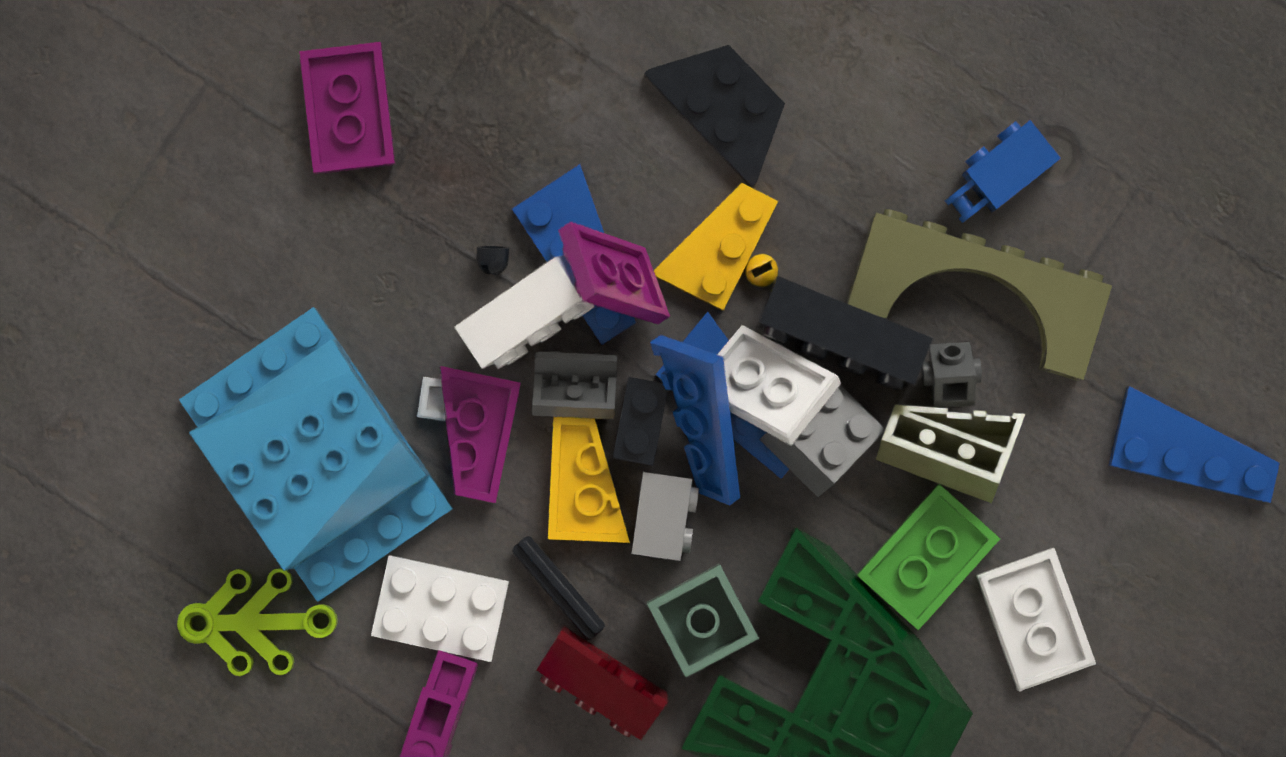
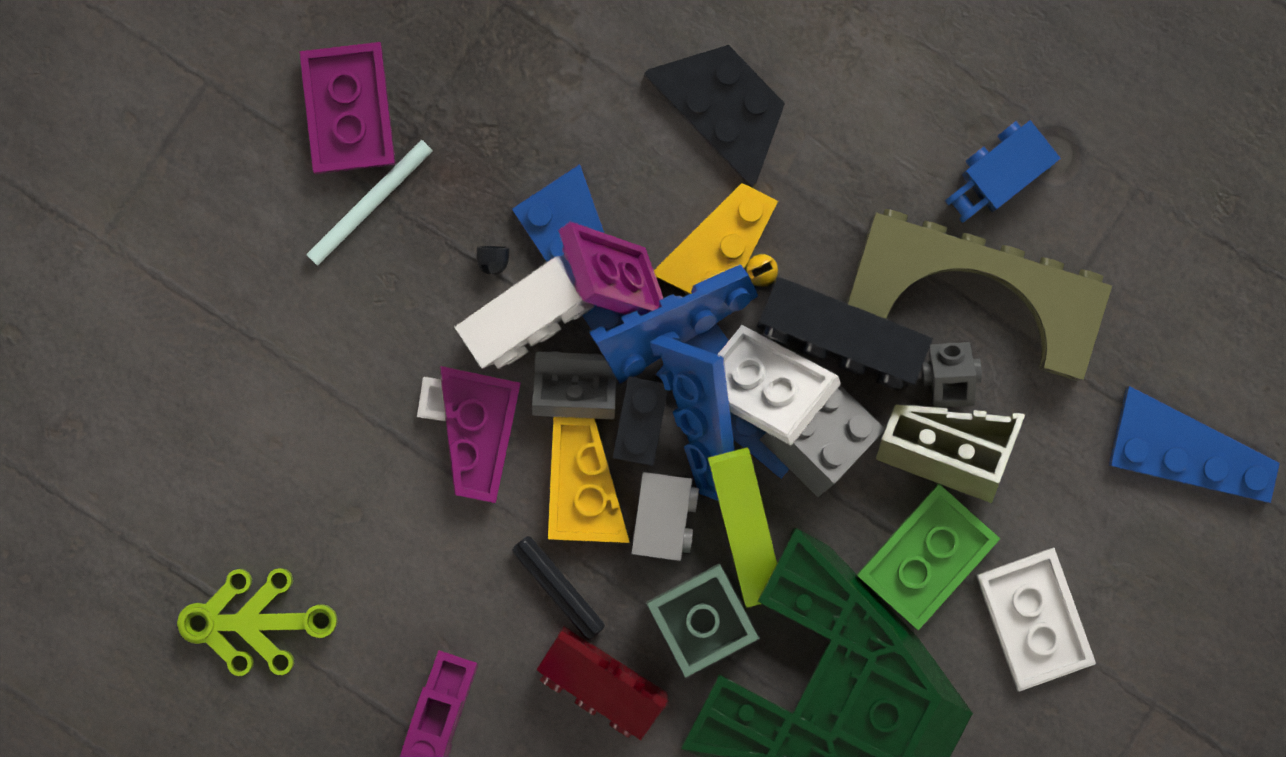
dark azure wedge [179,307,454,602] -> none
white plate [371,555,509,662] -> none
none -> light aqua bar [306,139,433,266]
none -> blue wing [589,264,758,383]
none -> lime tile [708,447,777,608]

